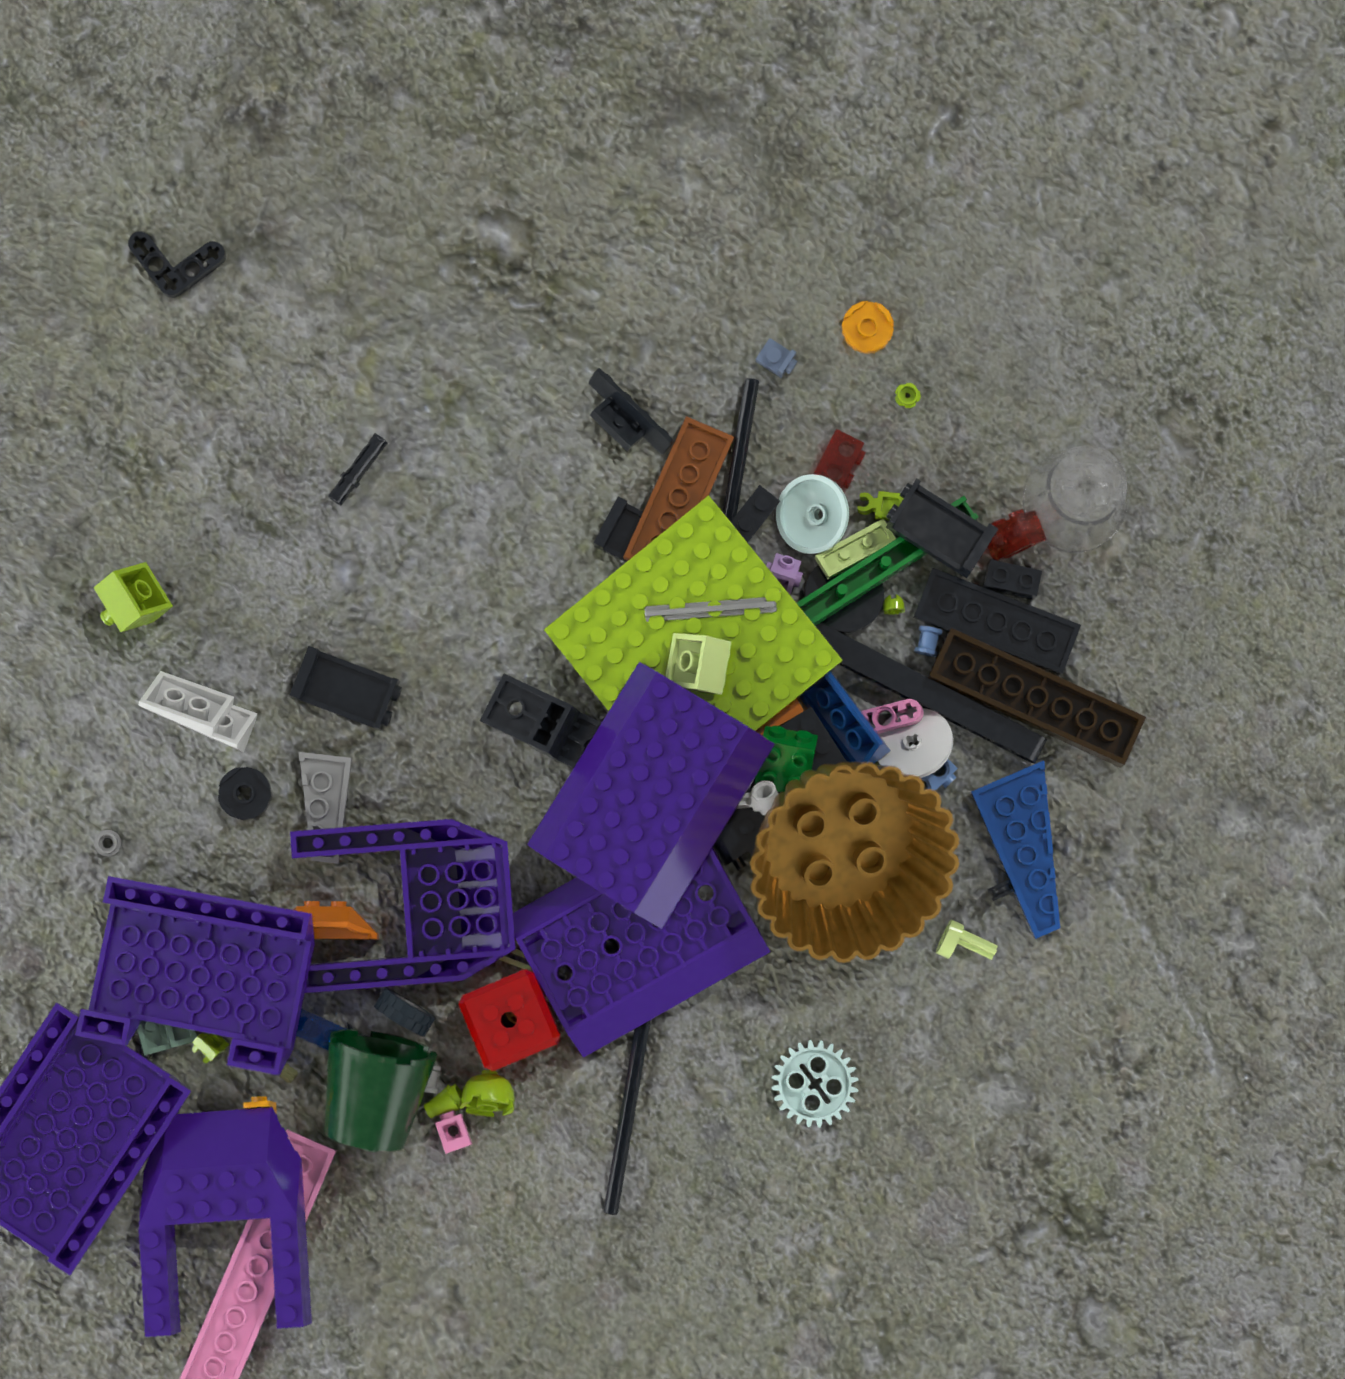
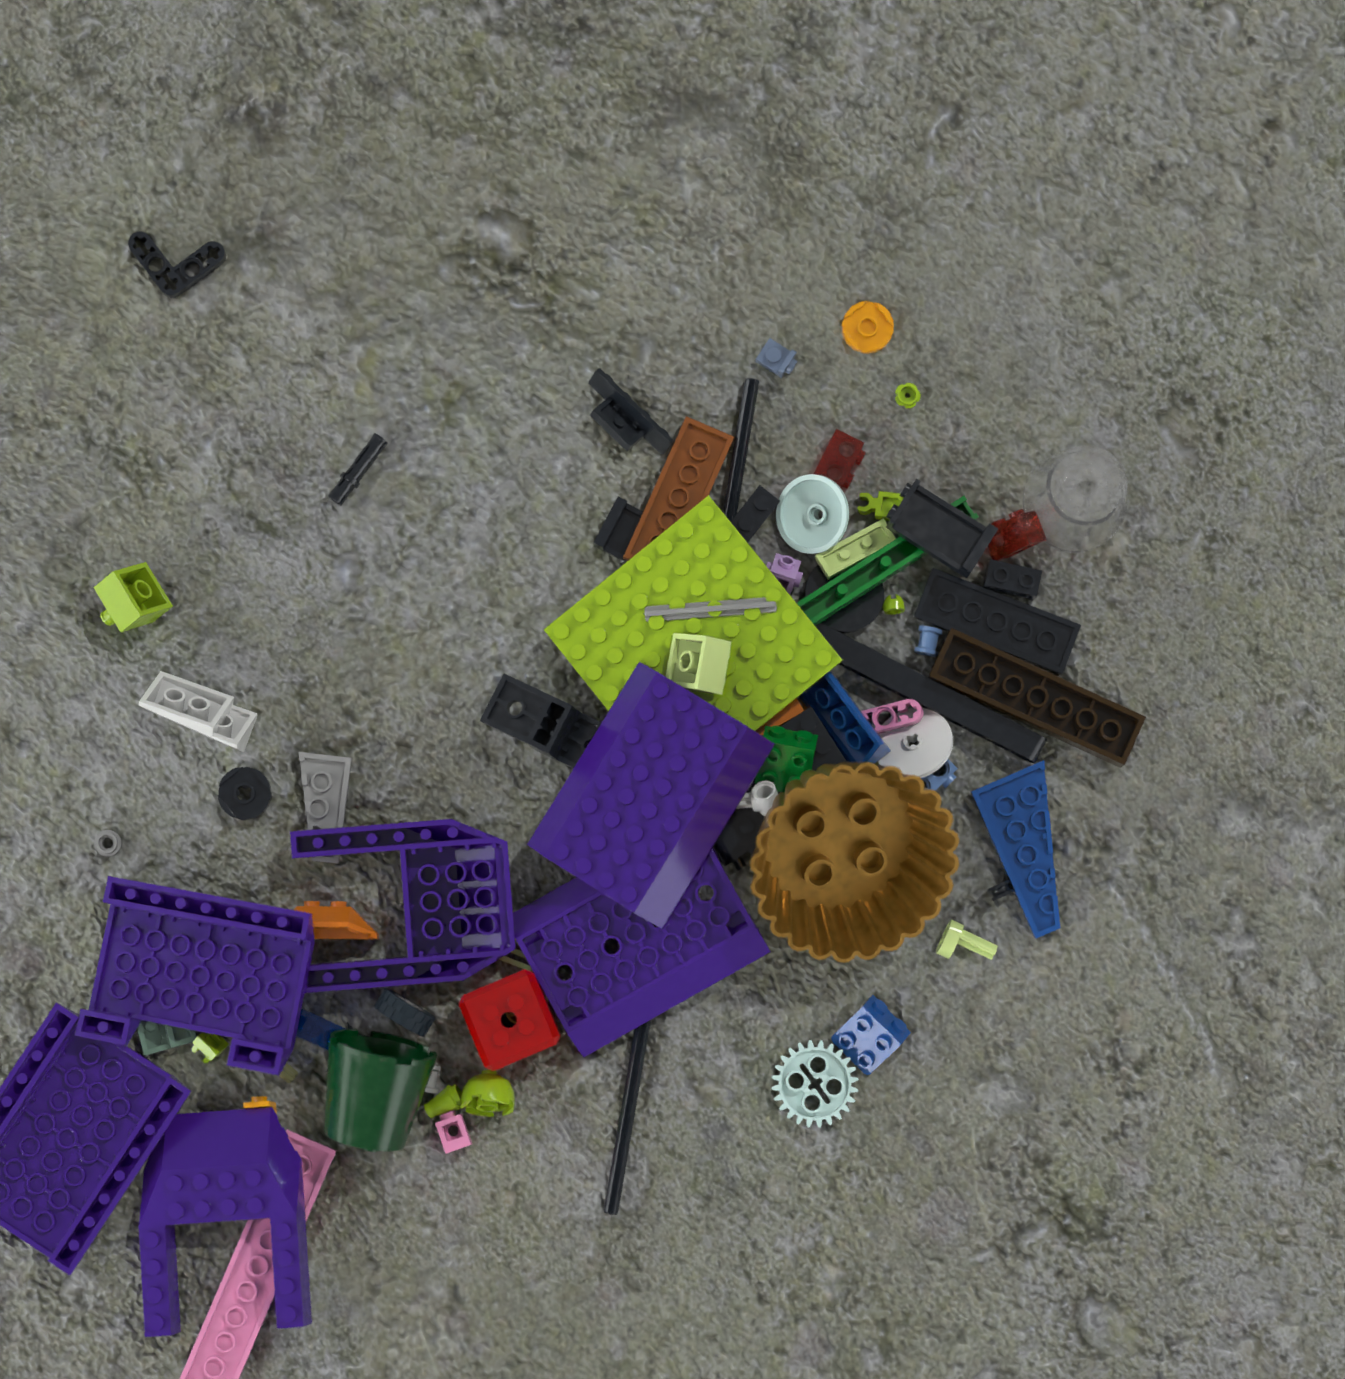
black panel [290,646,402,731] -> none
none -> blue bracket [831,995,911,1075]

